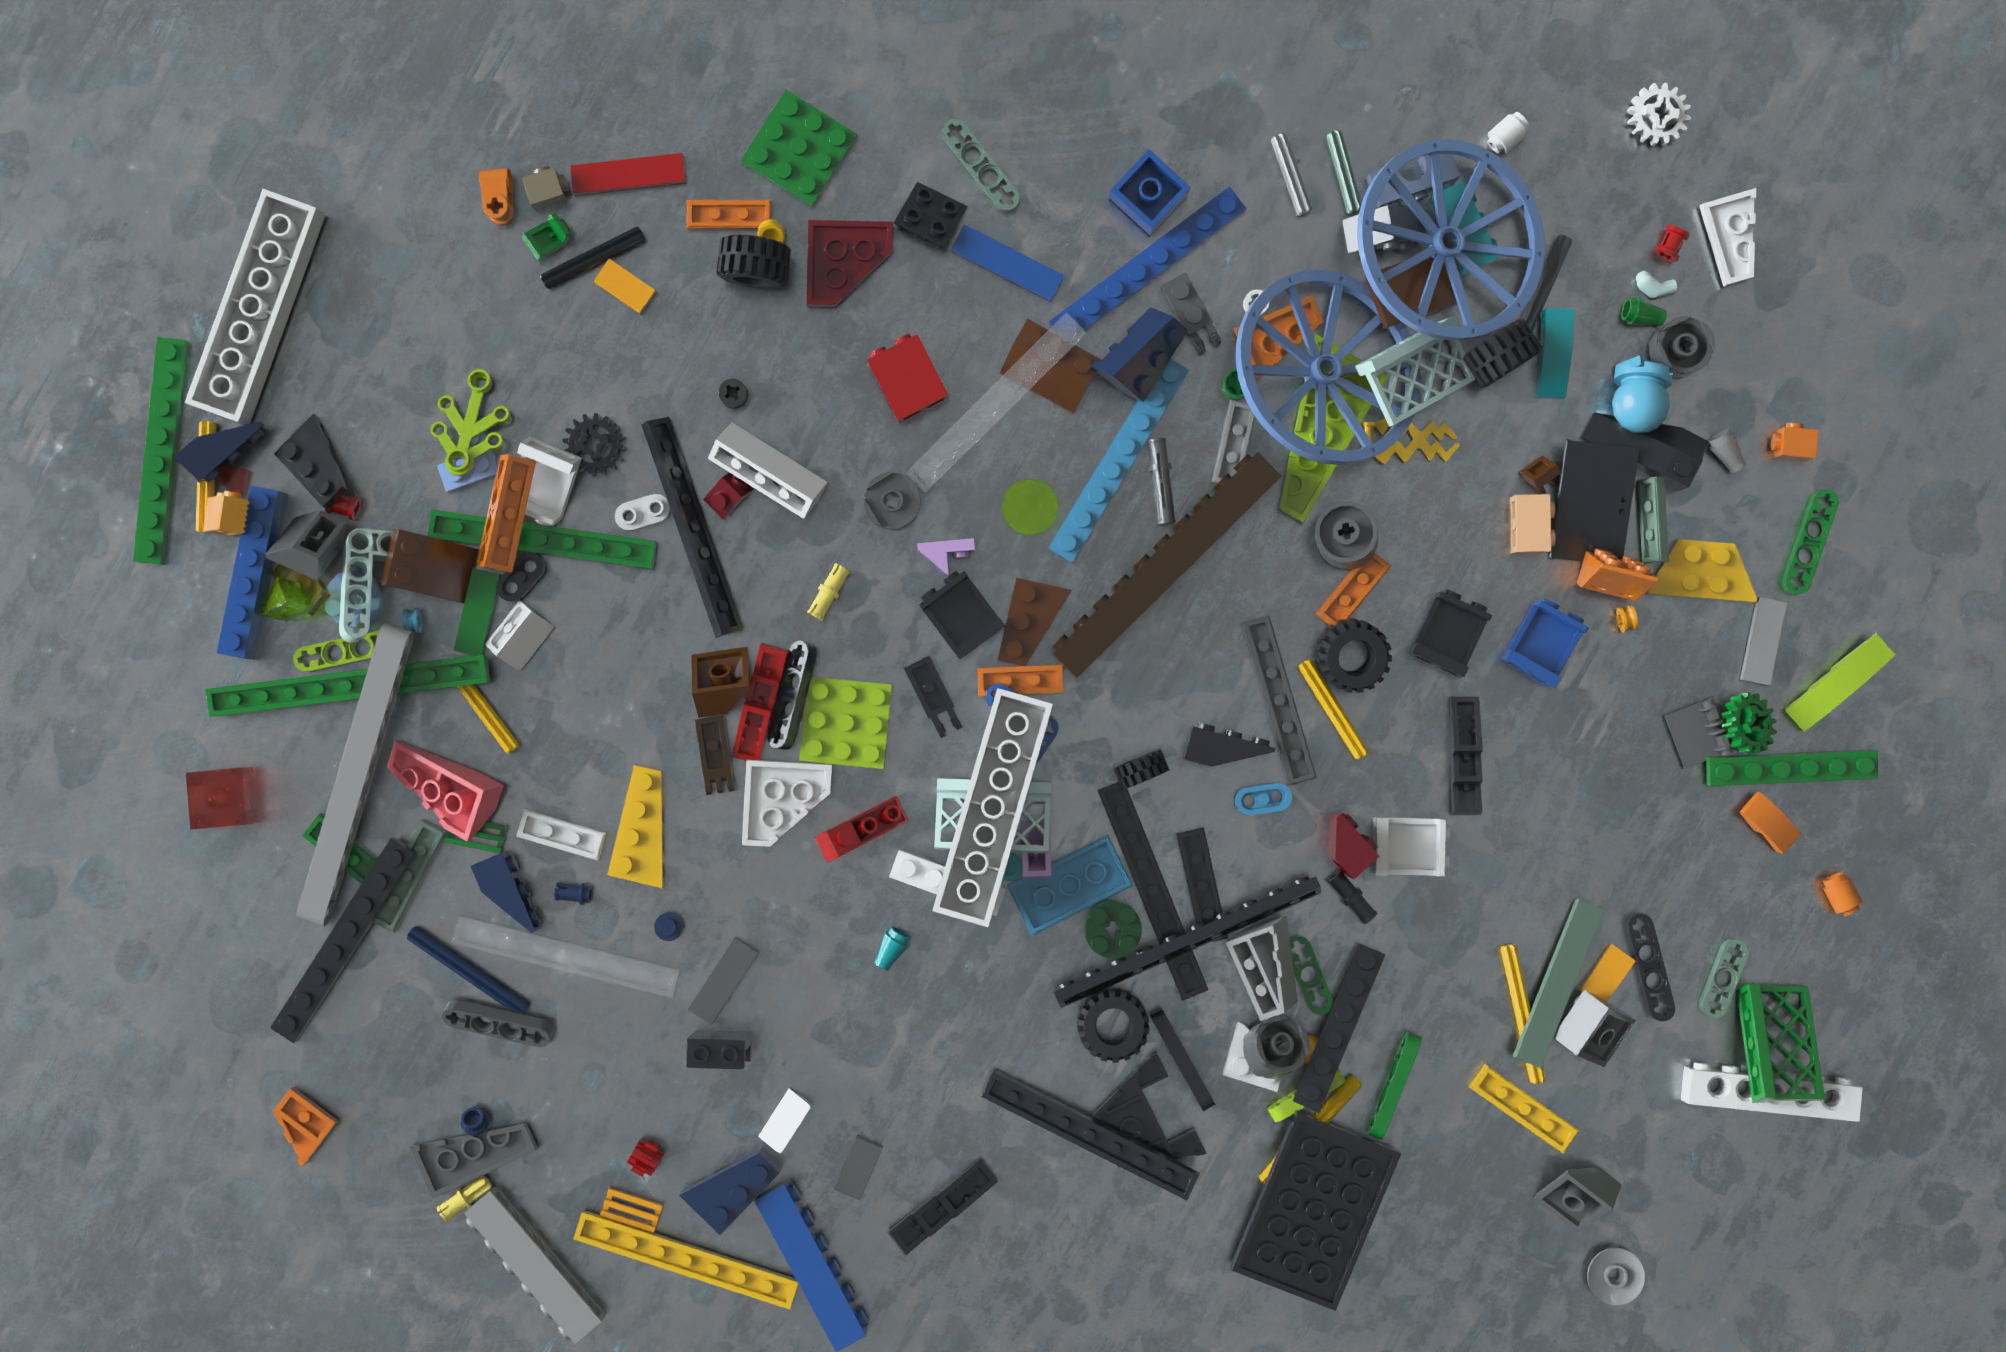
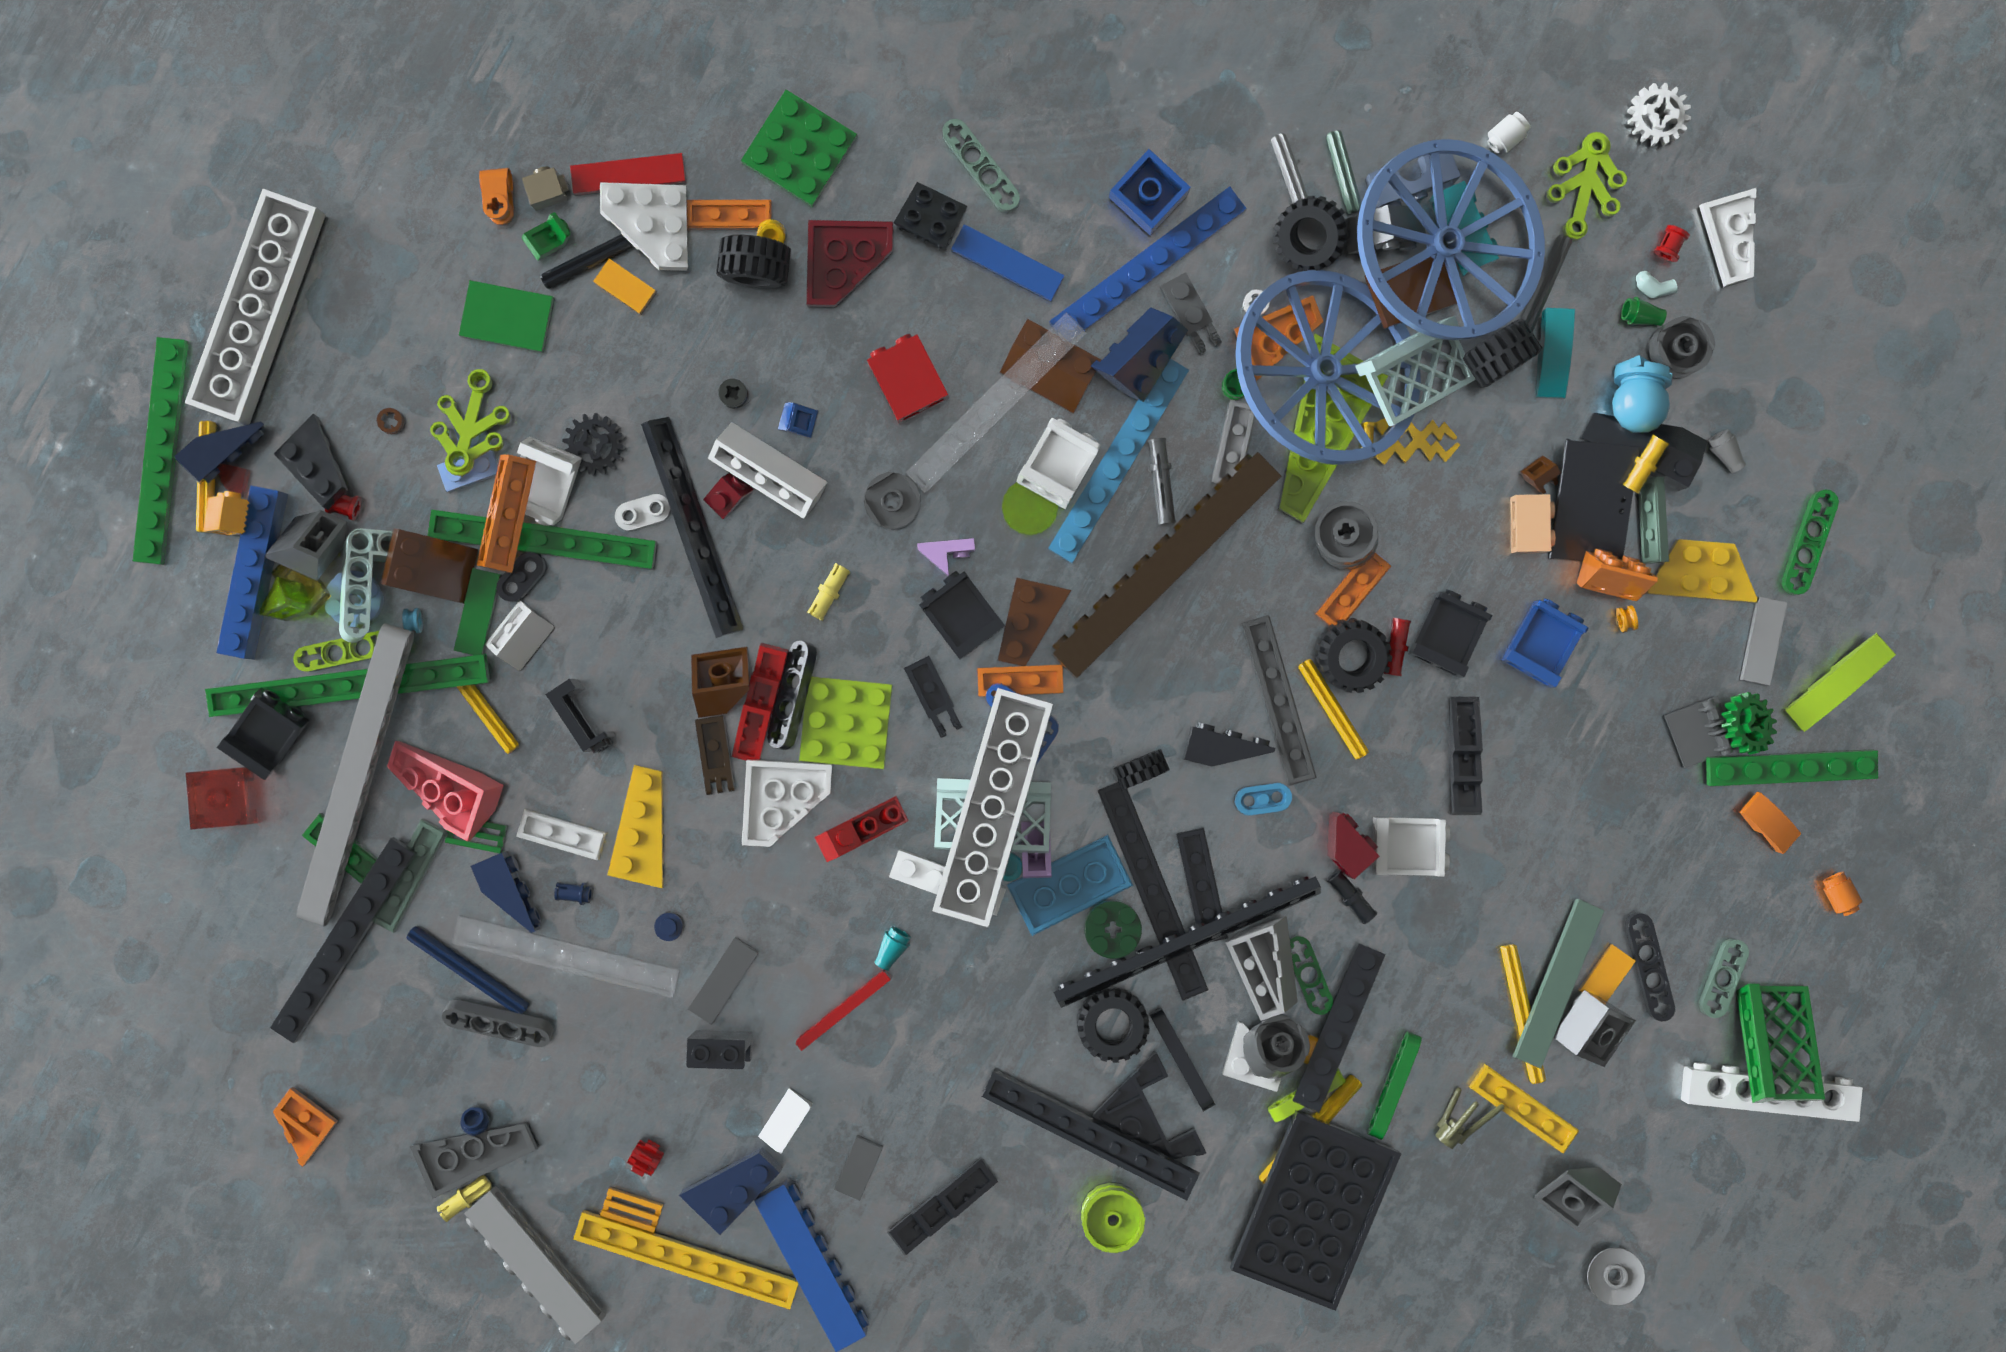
orange brick [1771,423,1819,461] -> none
none -> black panel [217,687,309,780]
none -> reddish brown bush [376,408,404,435]
none -> green tile [459,280,554,353]
none -> black panel [545,679,616,753]
none -> white plate [600,182,688,271]
none -> blue slope [778,402,818,438]
none -> red tile [795,969,892,1051]
none -> white panel [1016,418,1101,509]
none -> lime wheel [1081,1182,1145,1253]
none -> black tyre [1274,196,1350,271]
none -> red pin [1384,618,1411,676]
none -> olive plant [1435,1087,1505,1149]
none -> lime plant [1546,132,1627,241]
none -> yellow pin [1623,435,1669,494]

